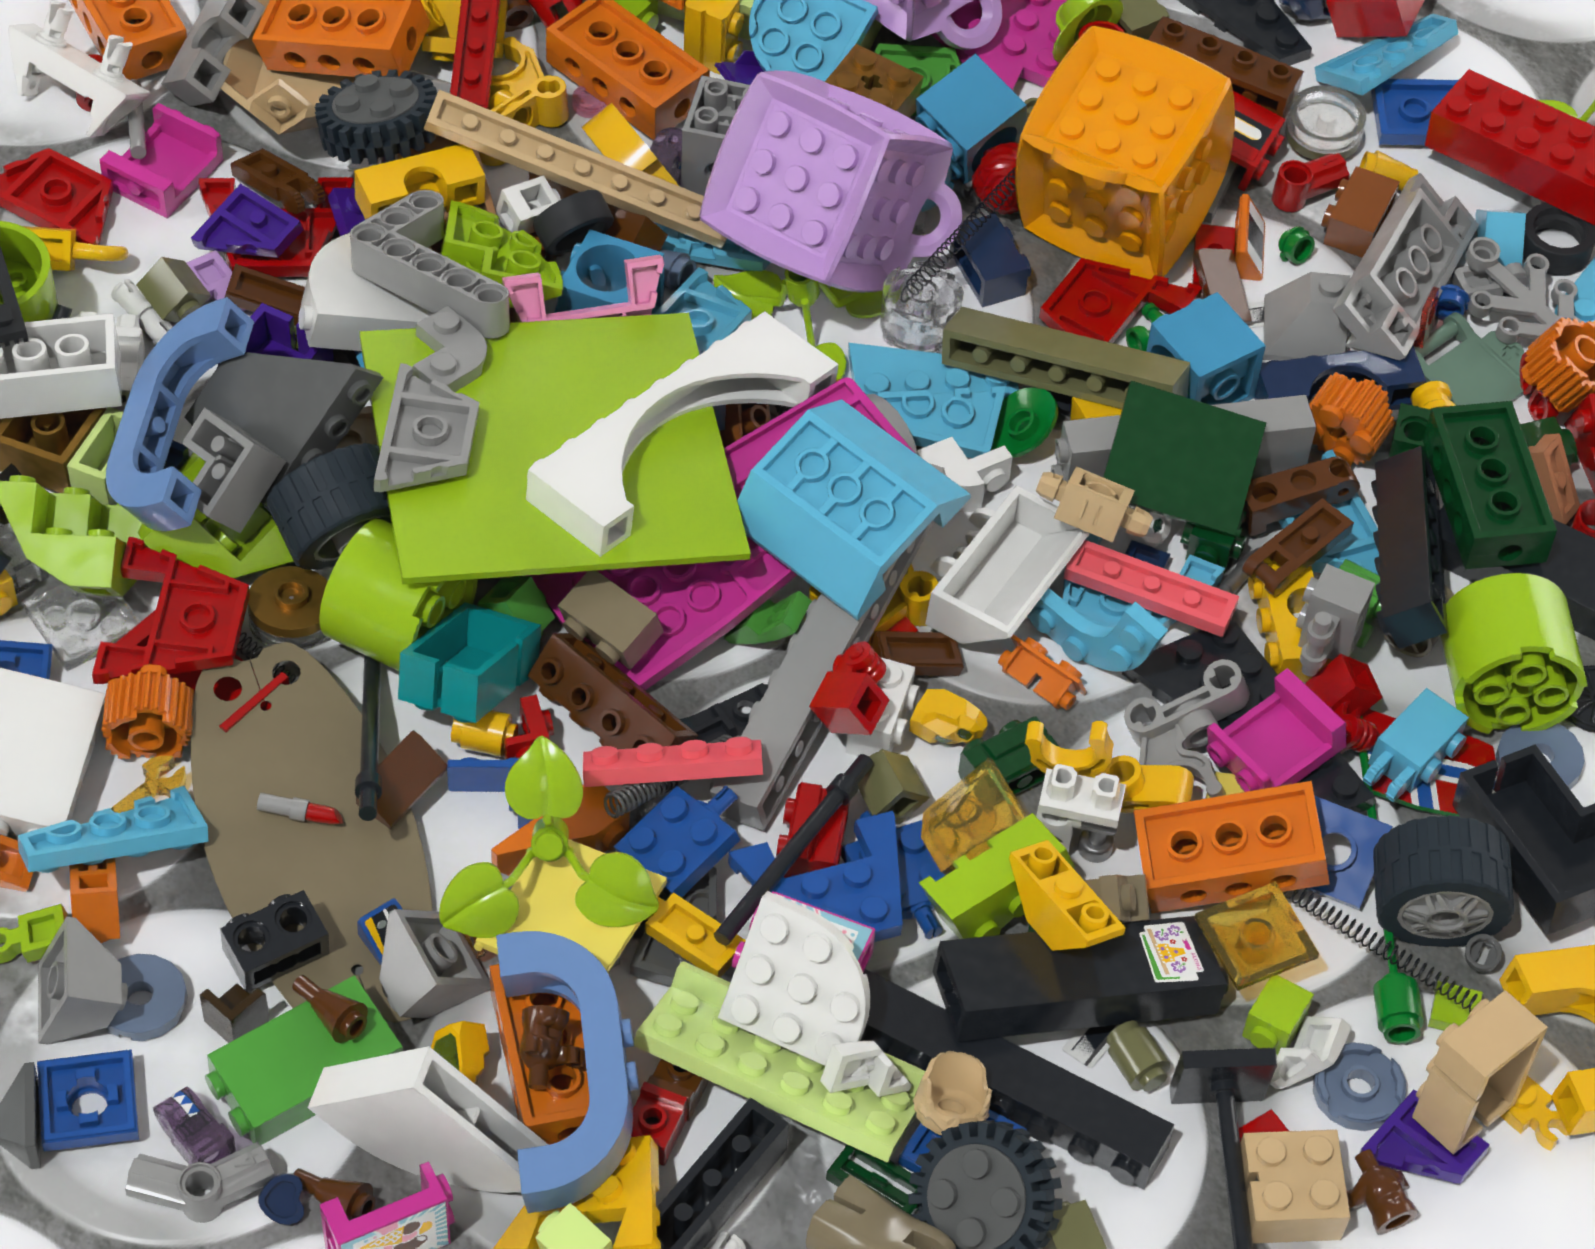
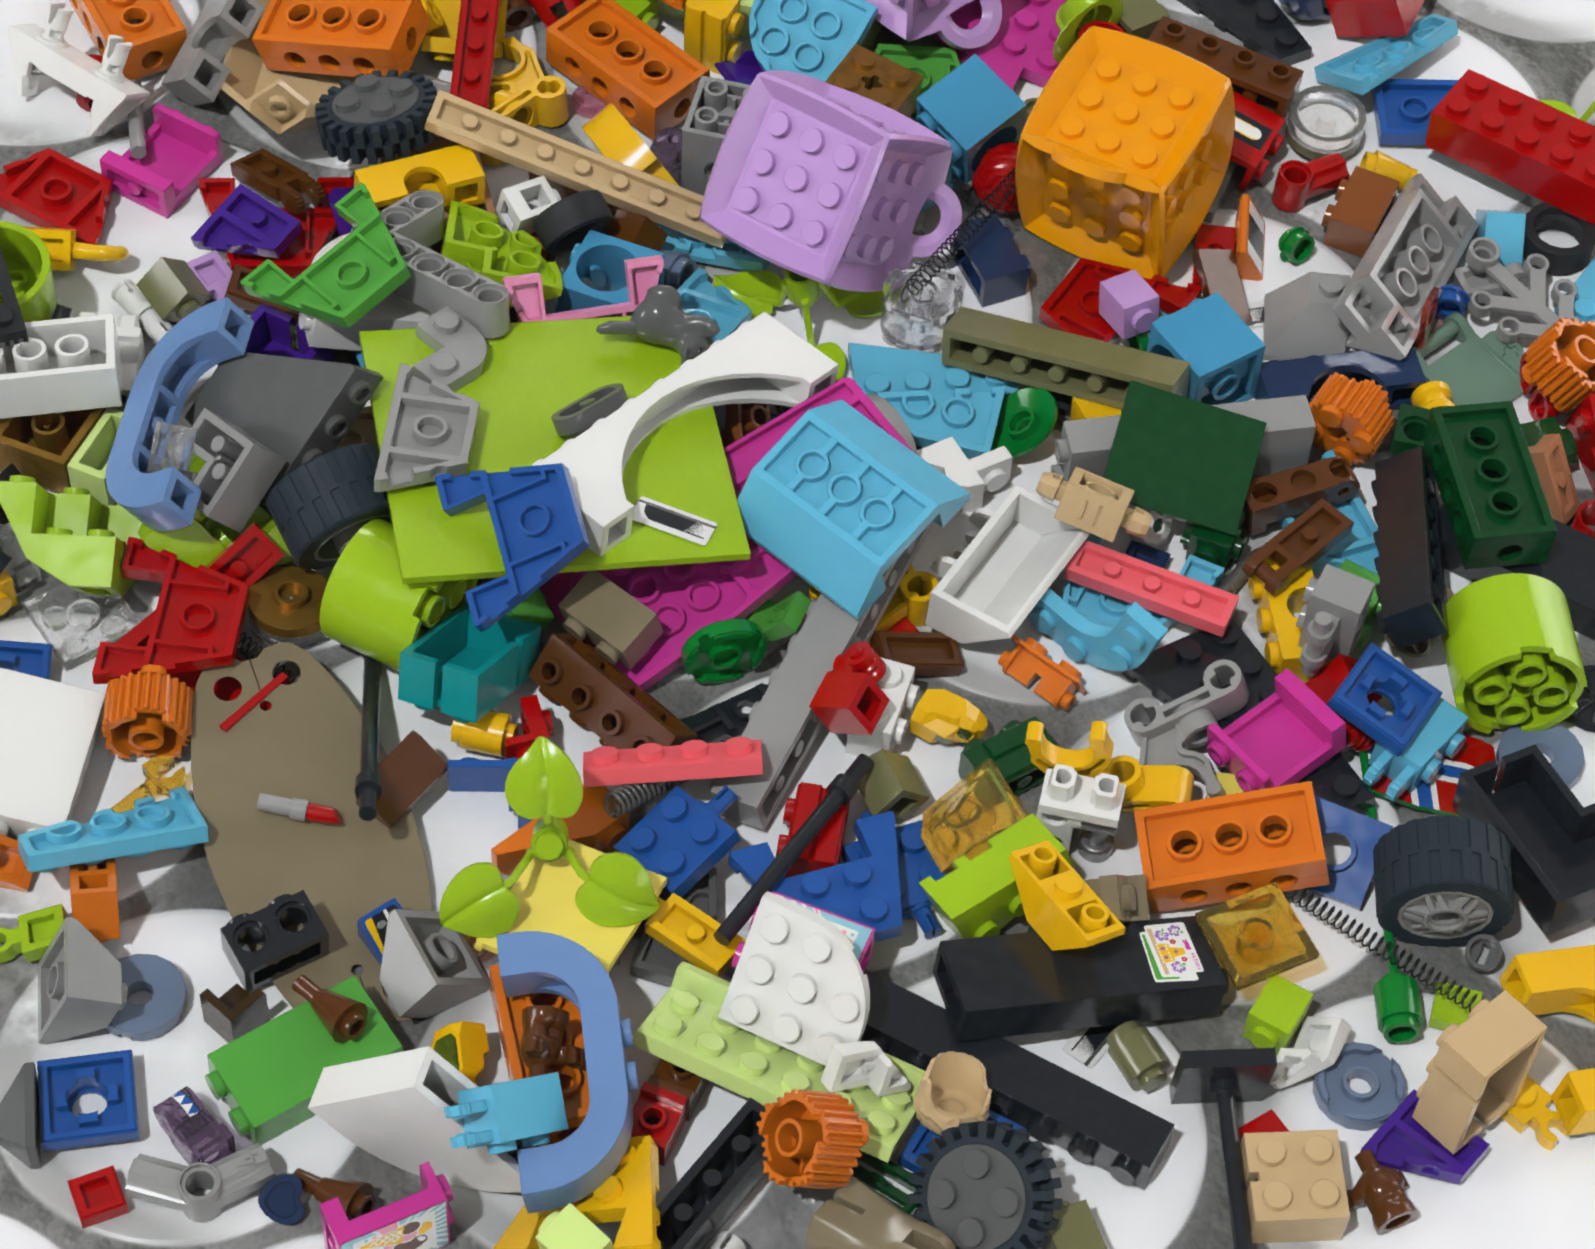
none -> red tile [67,1165,129,1229]
none -> clear bracket [147,421,198,481]
none -> red plate [206,521,285,588]
none -> bright green wing [240,183,412,329]
none -> blue wing [435,463,590,632]
none -> medium azure hinge [444,1072,569,1155]
none -> dark grey plate [551,383,628,439]
none -> dark grey animal [596,285,720,365]
none -> sticker [633,496,717,546]
none -> green tile [681,619,767,684]
none -> orange brick [756,1090,870,1189]
none -> lavender brick [1099,269,1160,340]
none -> blue piece [1326,642,1443,756]

